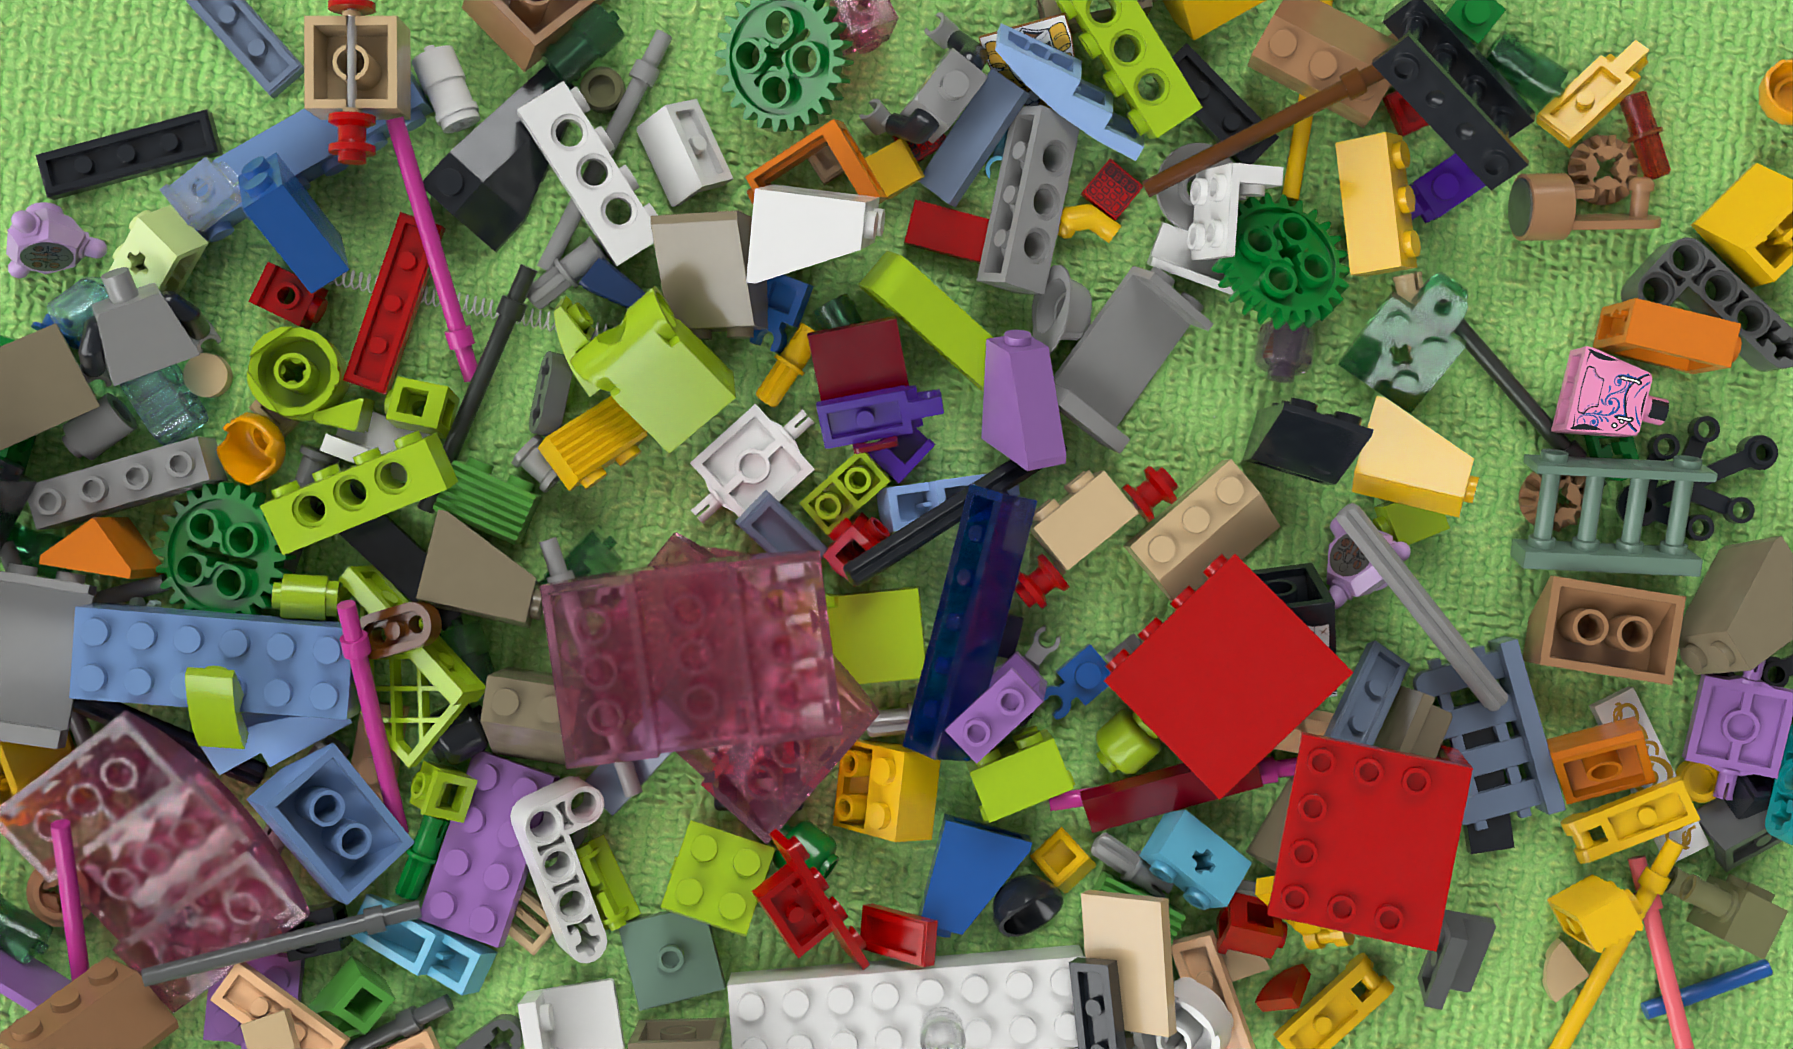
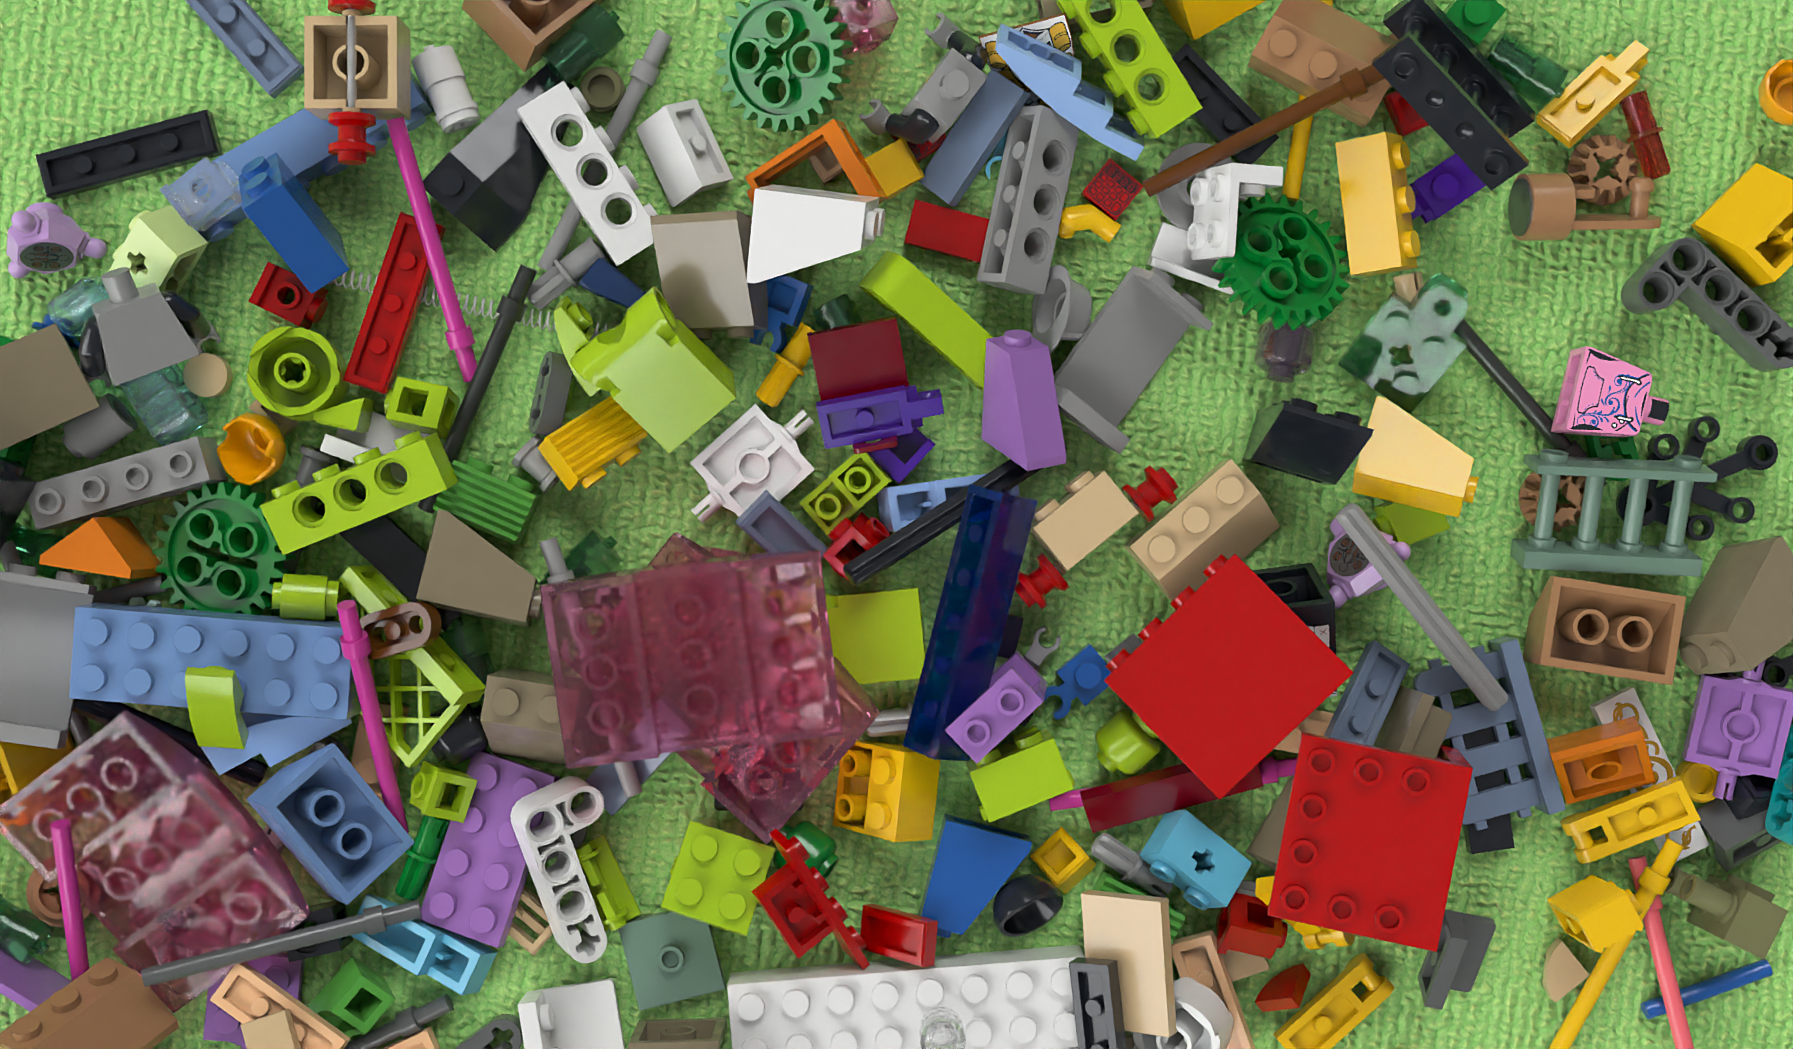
orange window [1592,298,1742,374] -> none

